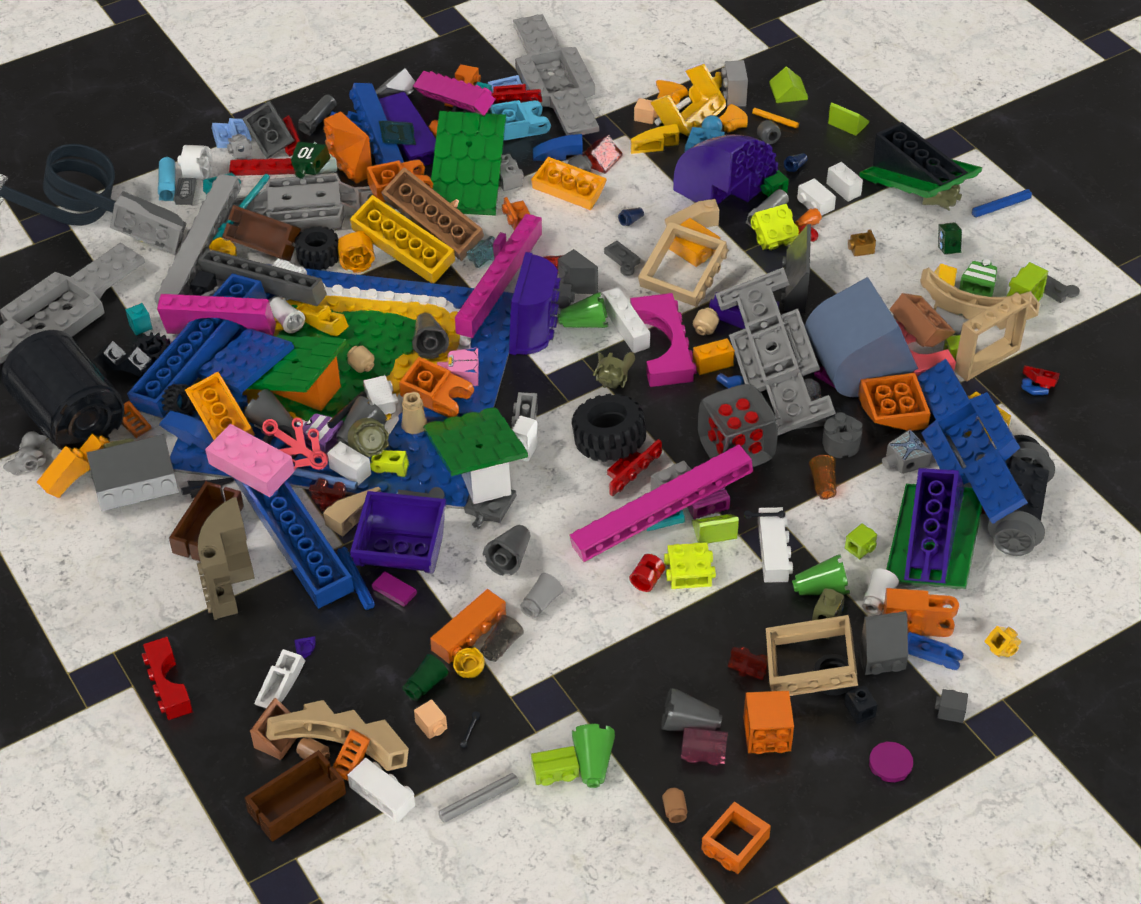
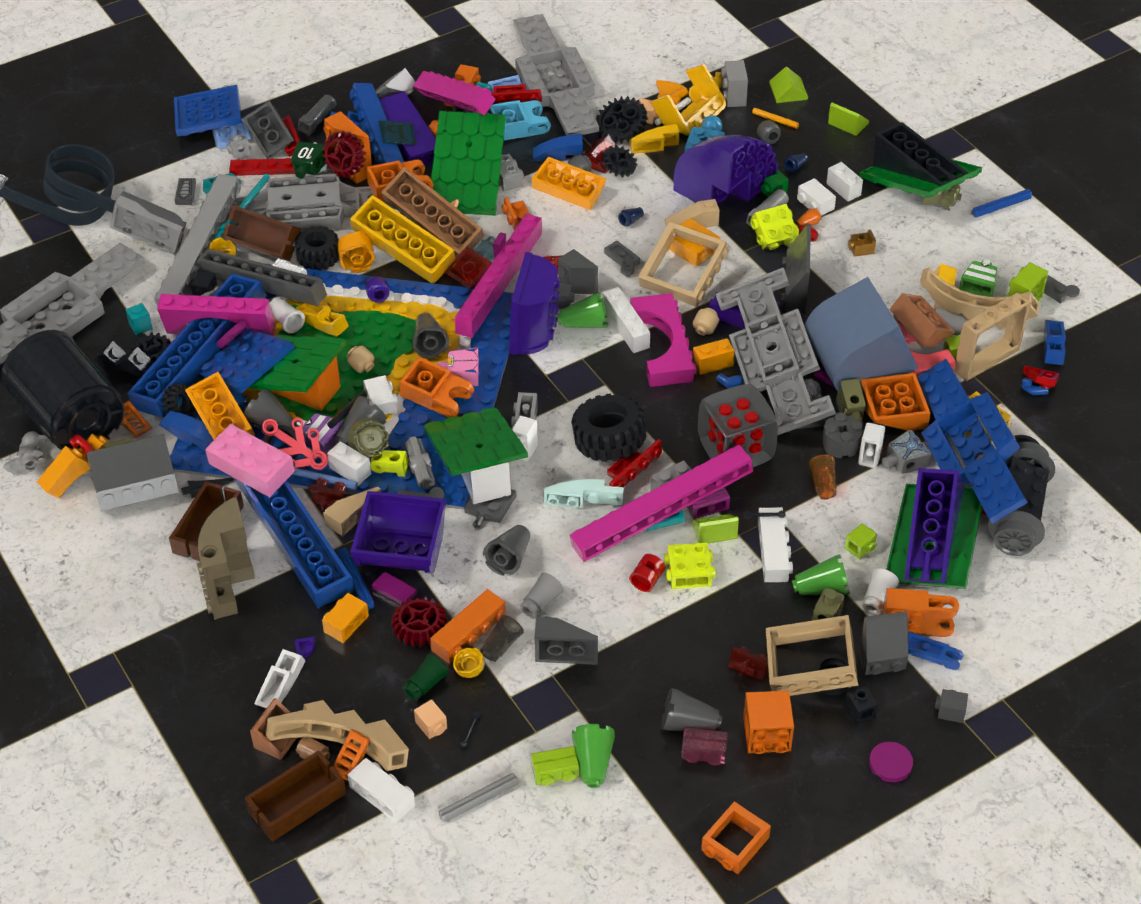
red arch [142,637,193,720] -> none
medium azure piece [158,157,176,201] -> none
white brick [178,145,213,179] -> none
tan plant [401,392,428,434] -> none
olive hat [593,352,635,388] -> none
medium nougat brick [662,788,688,823] -> none
light orange arm [719,104,748,133] -> none
dark green head [938,222,962,255] -> none
yellow brick [984,626,1022,657] -> none
none -> red arm [69,435,94,458]
none -> blue plate [174,84,242,136]
none -> magenta tile [216,320,248,349]
none -> dark red gear [322,131,367,177]
none -> light orange brick [322,593,369,643]
none -> dark purple head [365,277,390,303]
none -> dark red gear [391,596,447,648]
none -> light grey piece [405,436,435,490]
none -> clear red slope [445,246,492,290]
none -> dark grey slope [534,616,598,665]
none -> light aqua slope [544,479,624,508]
none -> black gear [596,96,648,145]
none -> black gear [601,145,638,178]
none -> olive torso [836,378,866,424]
none -> white brick [858,423,885,468]
none -> blue slope [1044,320,1066,365]

